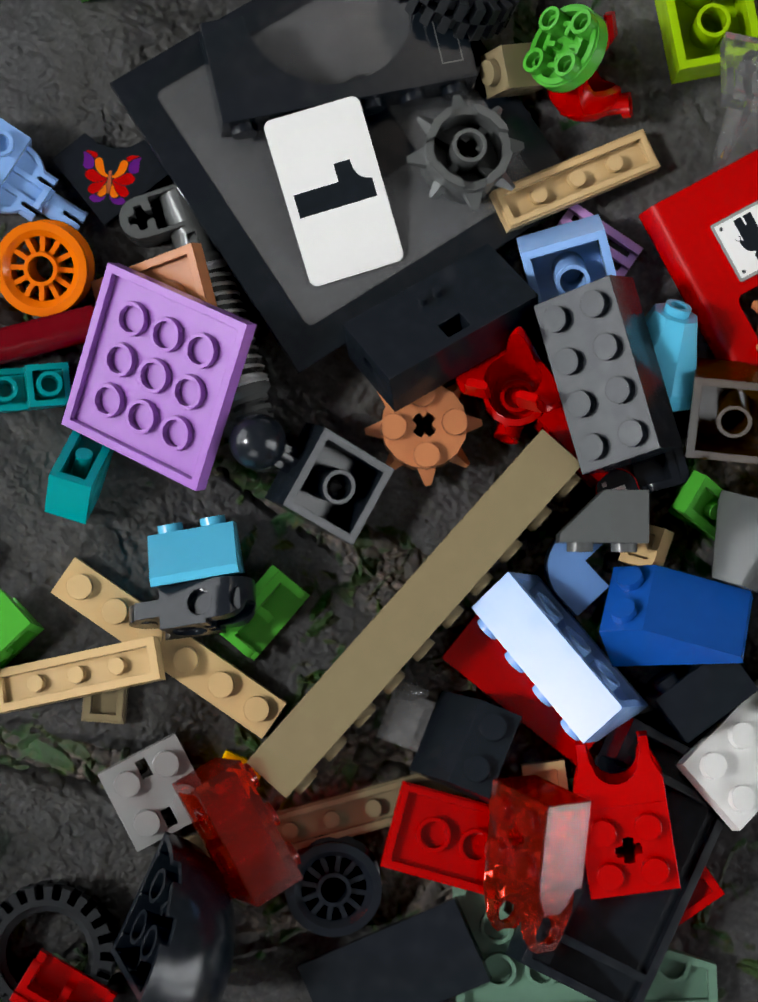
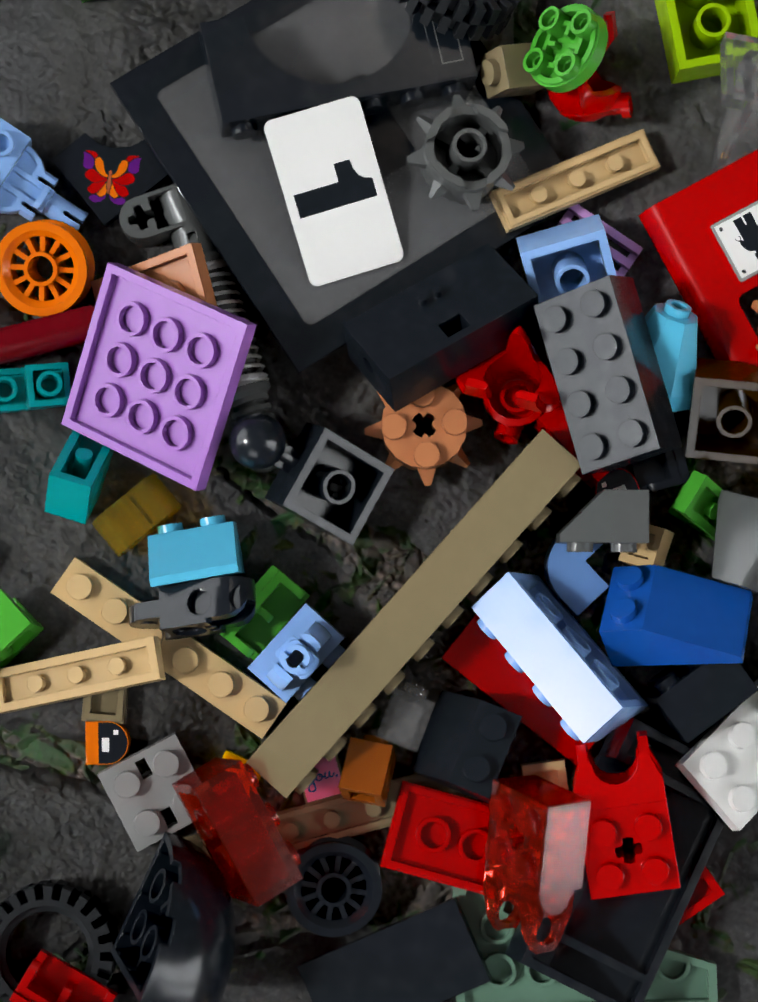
none -> tile [85,721,131,765]
none -> clear yellow beam [92,473,182,557]
none -> light blue brick [248,603,345,703]
none -> bright pink tile [303,754,342,804]
none -> dark orange brick [338,735,397,807]

